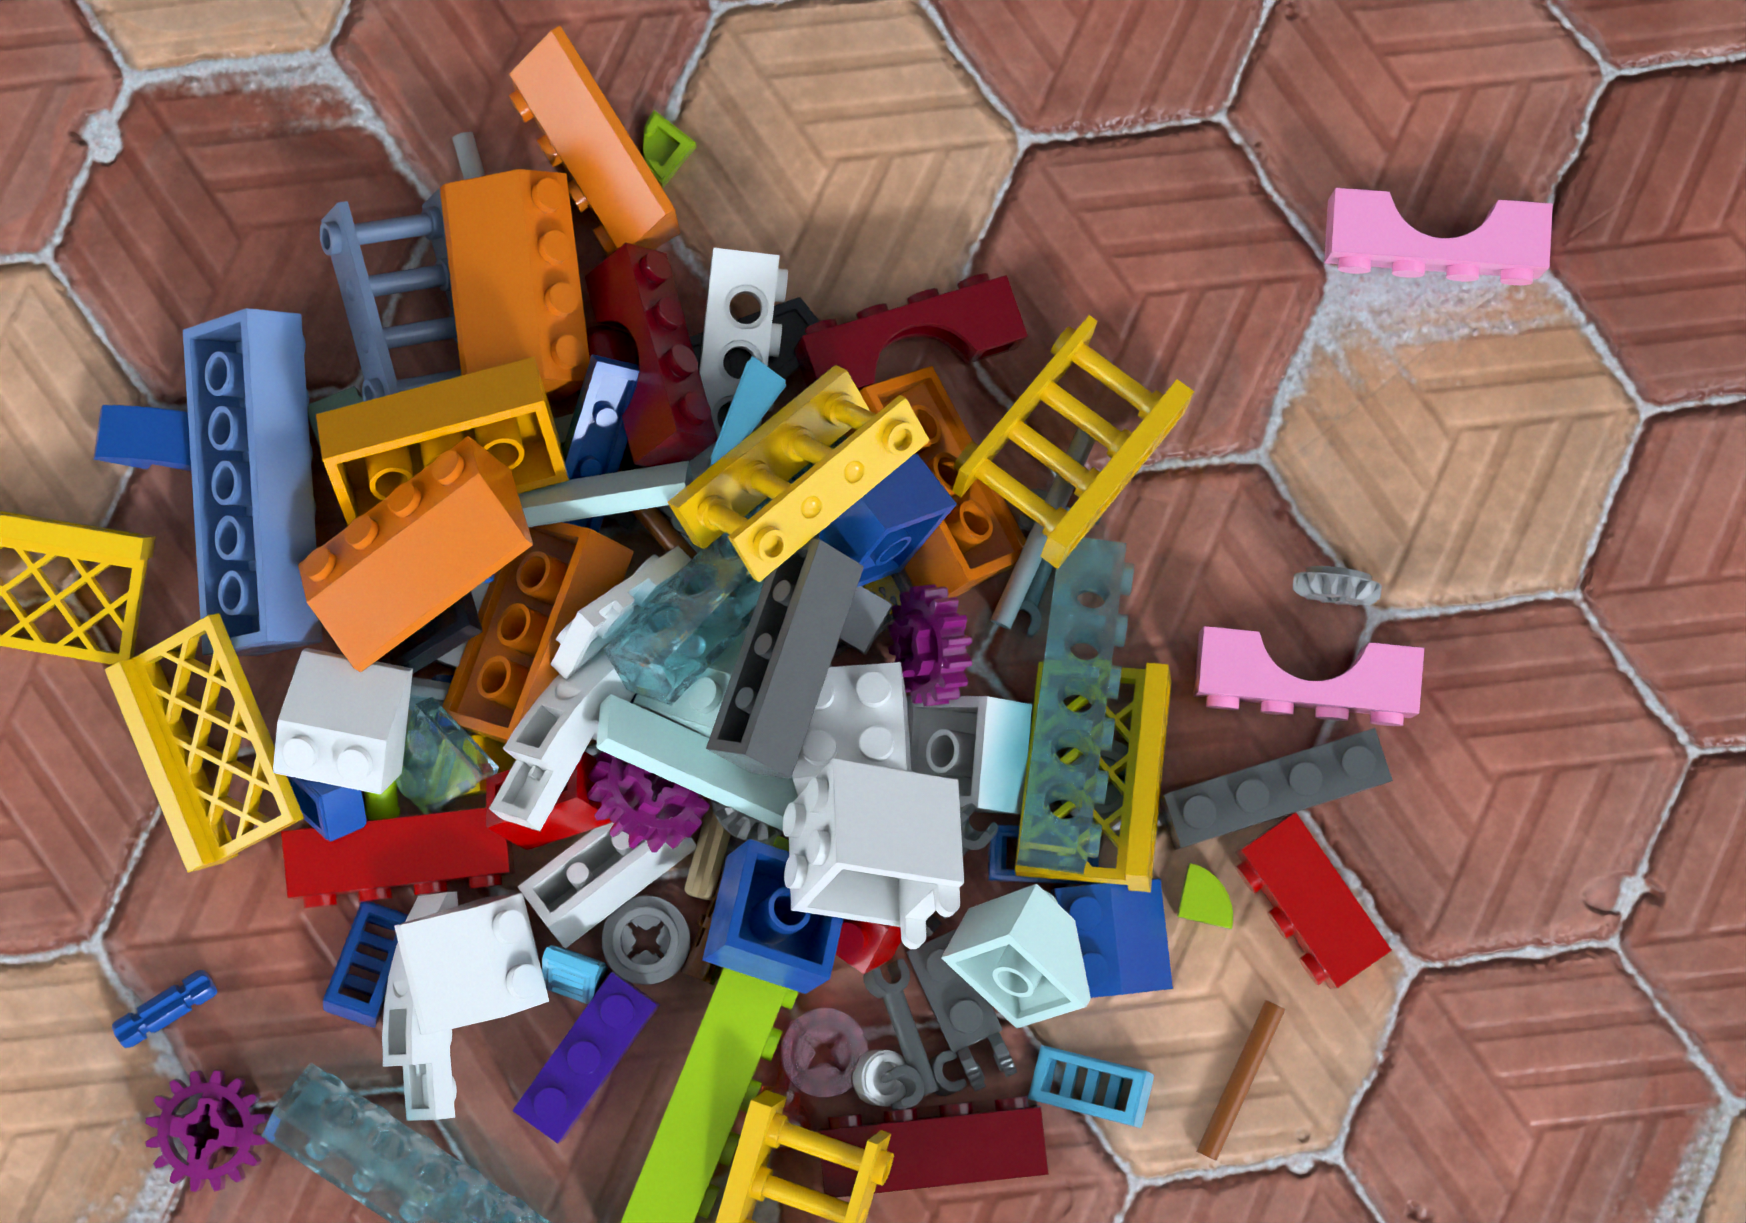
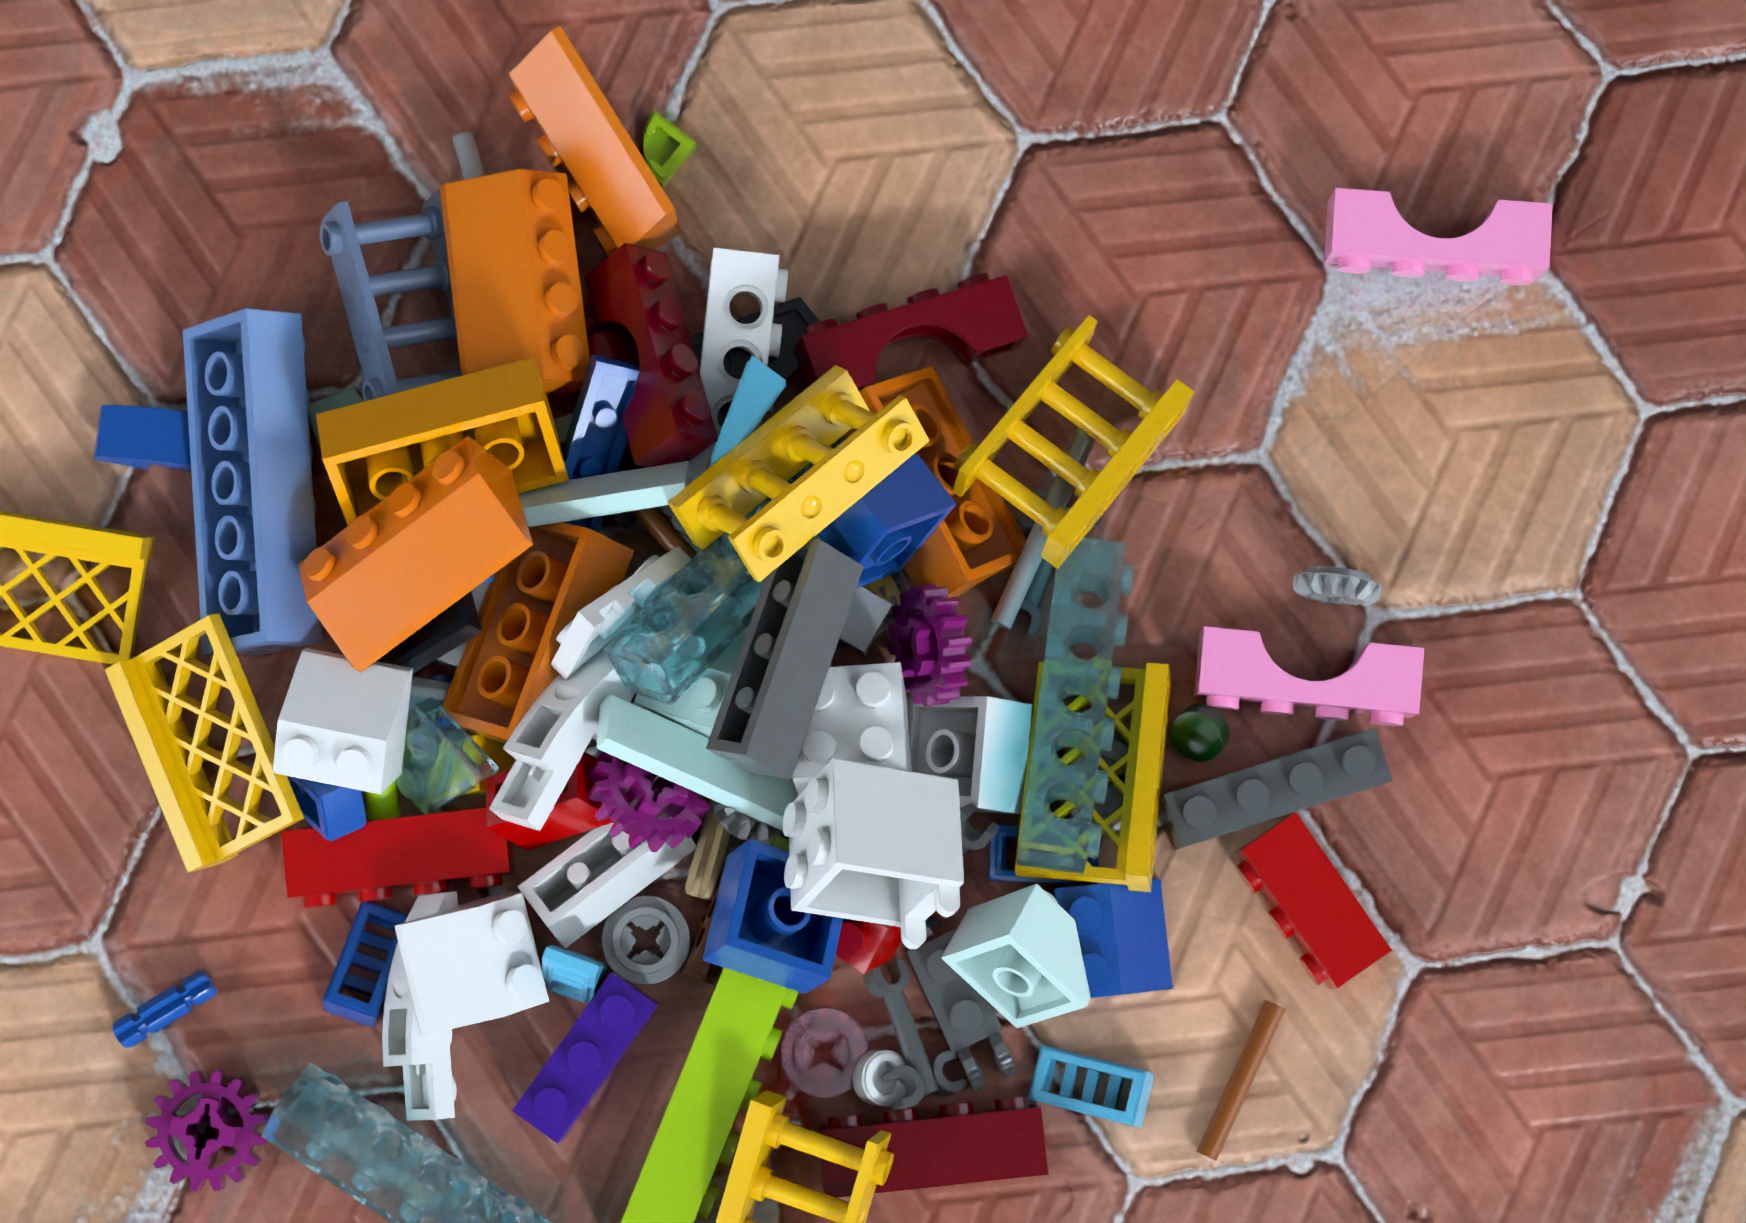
lime tile [1176,863,1233,929] -> none
none -> dark green tile [1171,704,1229,762]

